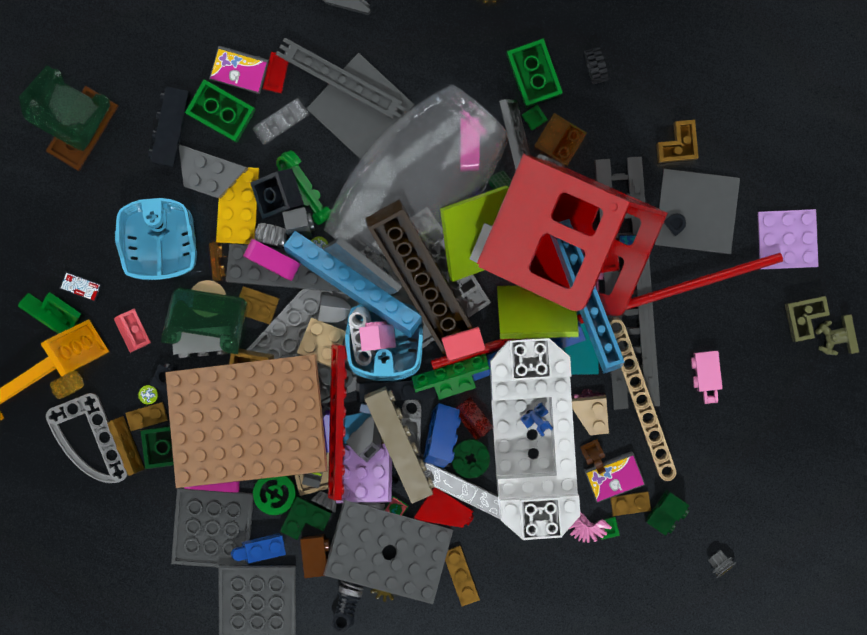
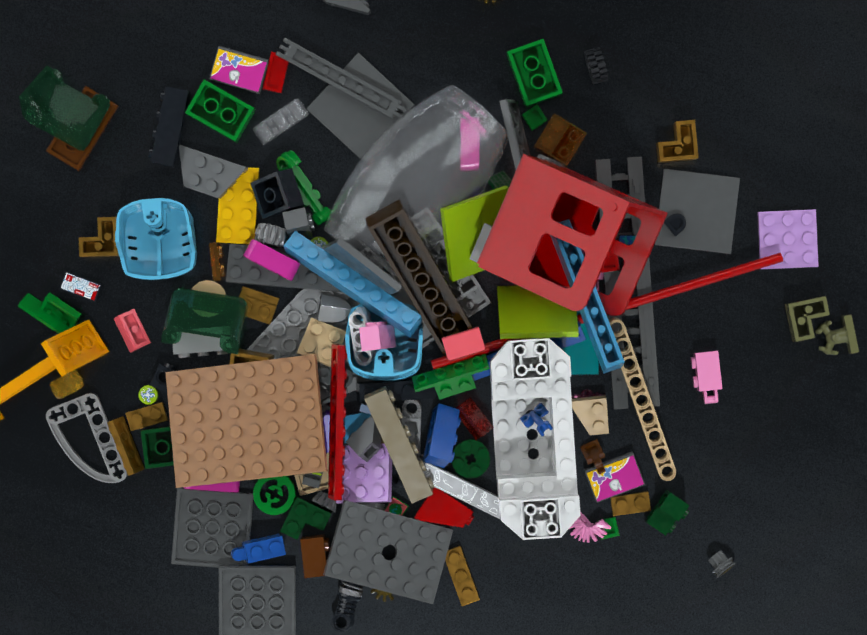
none -> pearl gold brick [79,217,119,257]

